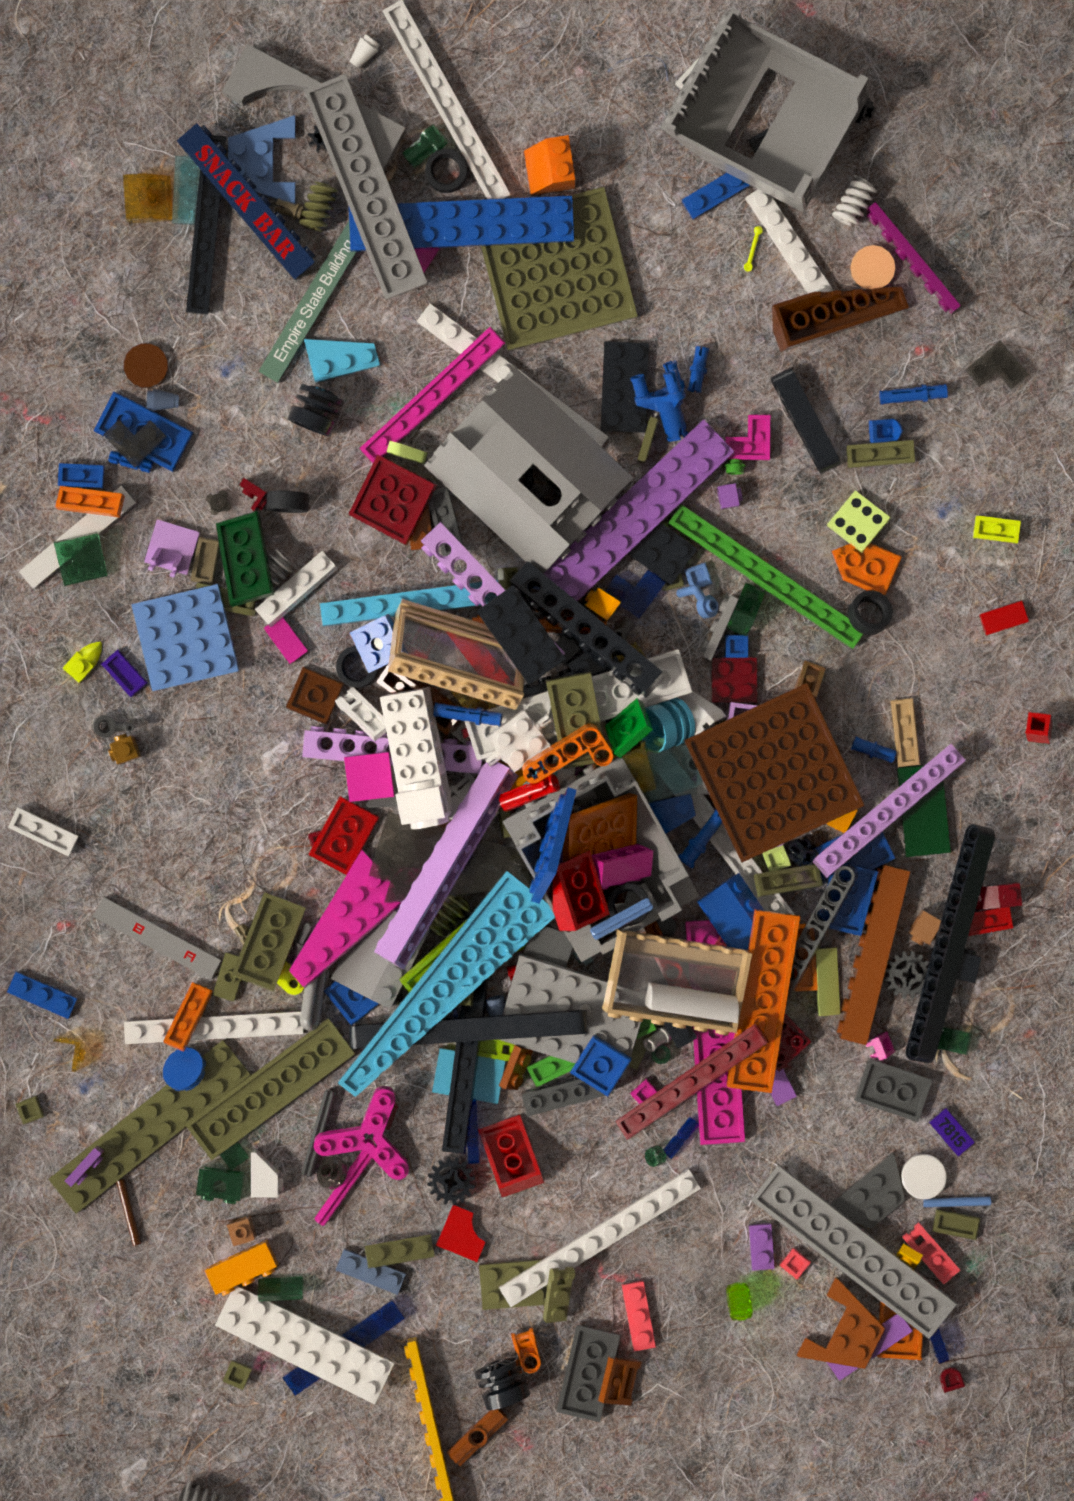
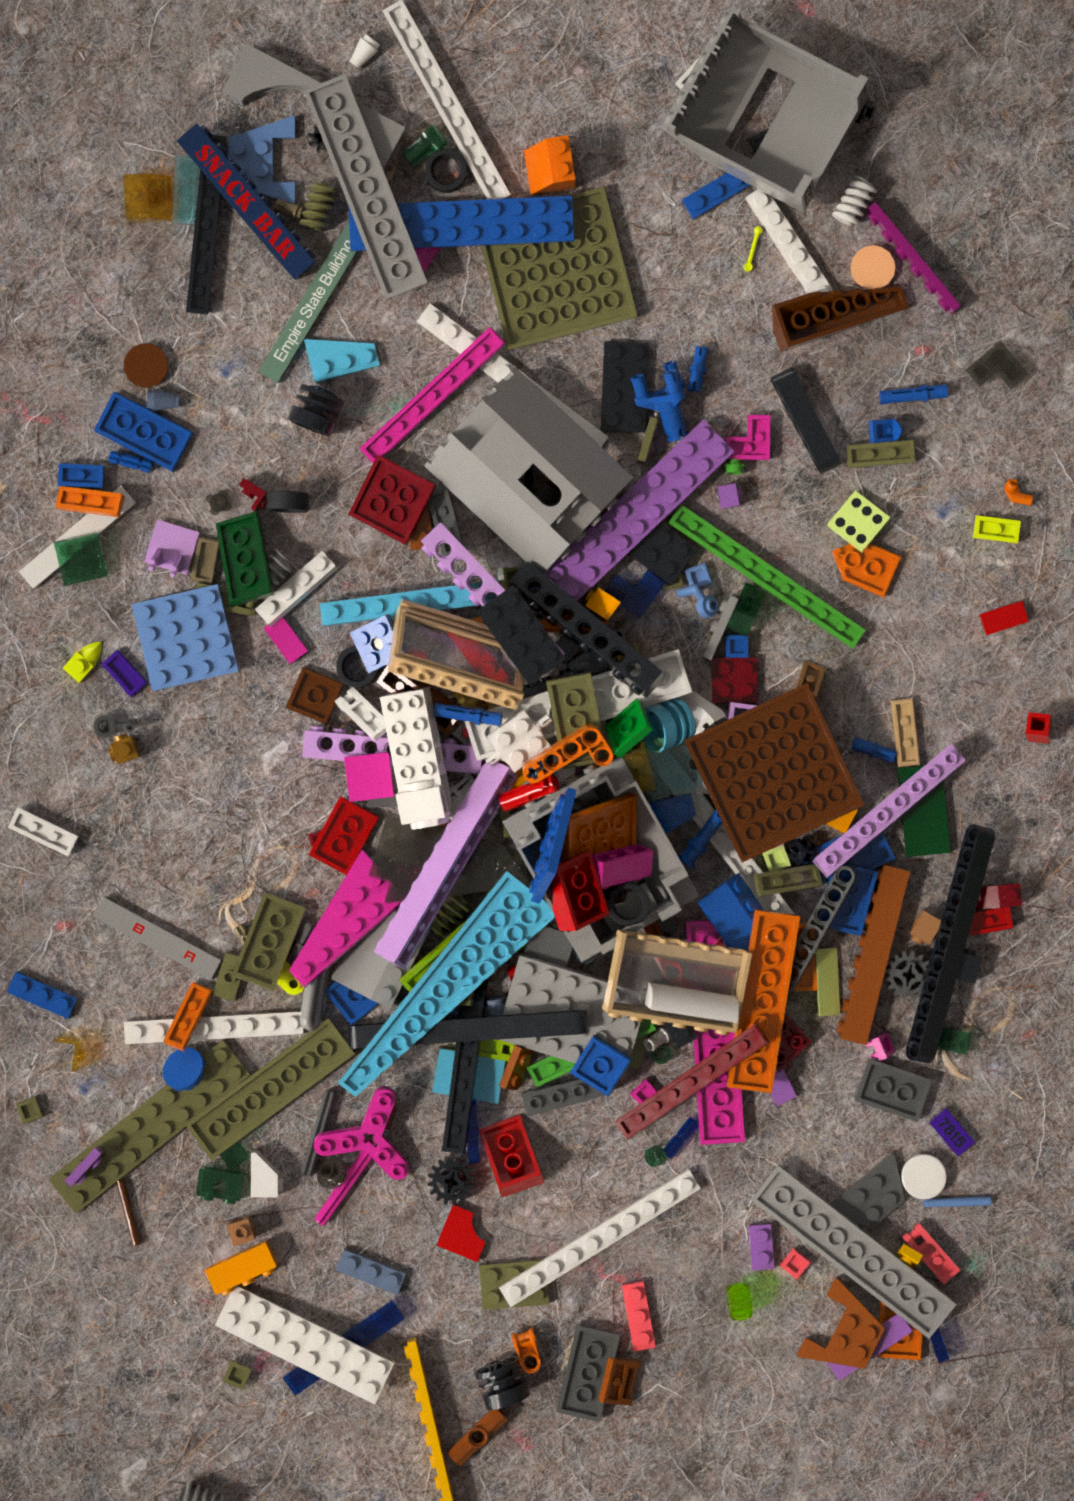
clear smoke plate [103,420,167,468] -> none
clear green tile [258,1276,304,1302] -> none
olive plate [364,1234,435,1269] -> none
yellowish green beam [387,441,428,464] -> none
olive plate [543,1266,575,1323] -> none
medium blue axle [590,898,653,940] -> none
black tyre [848,590,893,635] -> none
olive tile [932,1209,981,1240] -> none
dark red tile [939,1367,965,1393] -> none
none -> orange arm [1004,479,1033,506]

